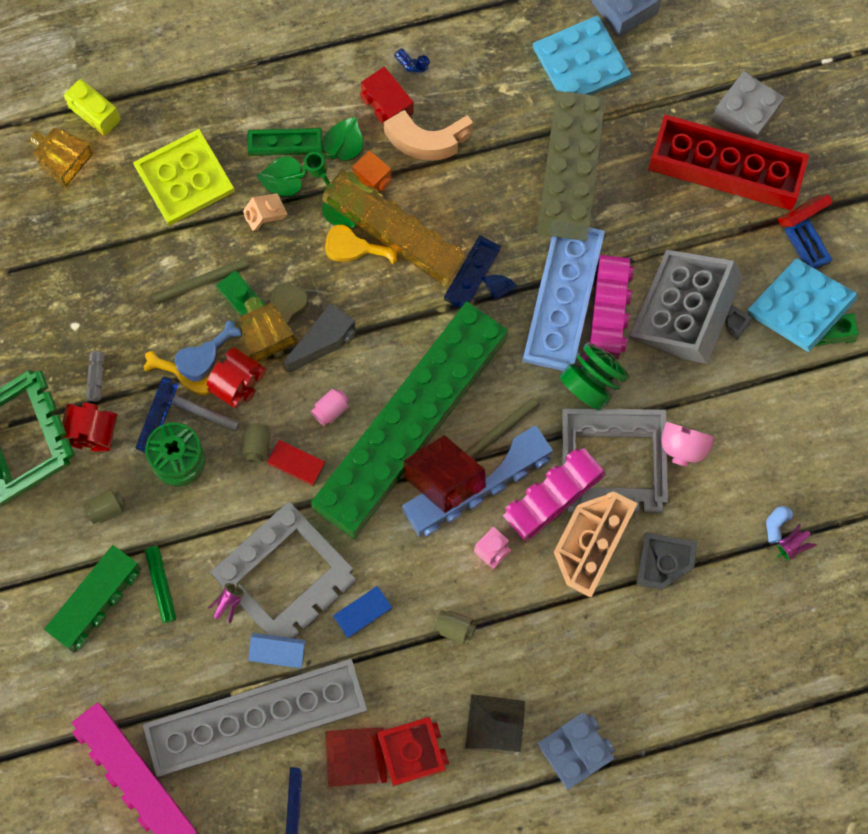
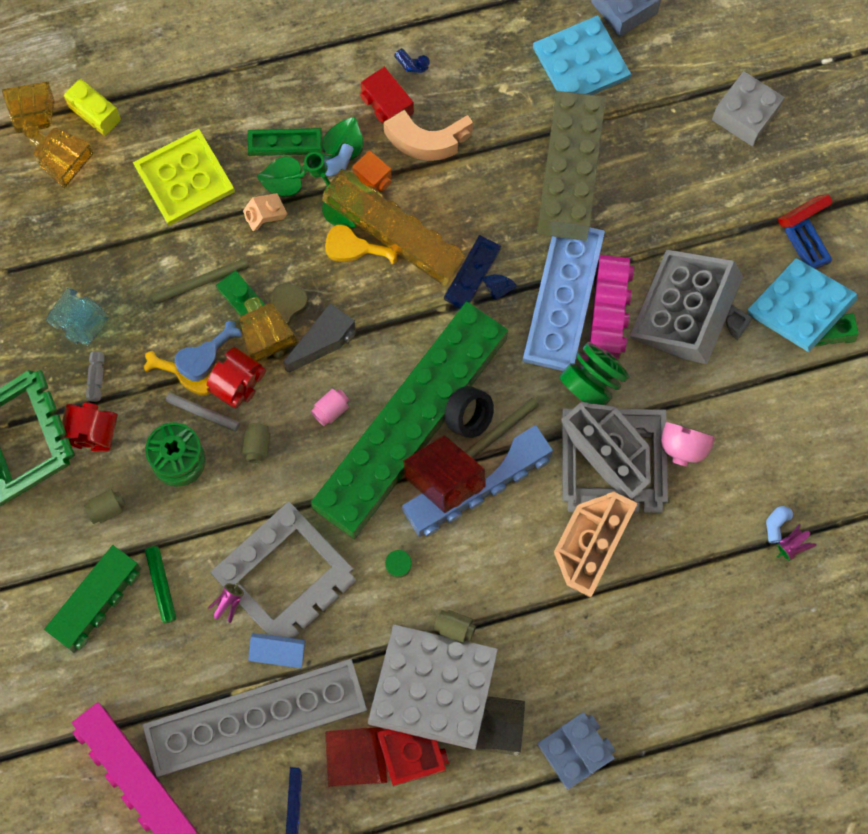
clear blue tile [135,376,179,454] -> none
red tile [267,440,325,487] -> none
blue tile [333,586,392,639] -> none
bright pink brick [474,526,511,570] -> none
dark pink brick [503,448,606,542] -> none
dark grey plate [636,532,698,590] -> none
red brick [648,114,809,211] -> none
none -> clear yellow torso [2,81,54,138]
none -> clear light blue brick [46,288,109,346]
none -> light blue arm [326,144,354,177]
none -> light grey plate [368,624,498,750]
none -> green tile [385,550,412,578]
none -> black tyre [445,386,494,438]
none -> light grey wedge [561,402,651,500]

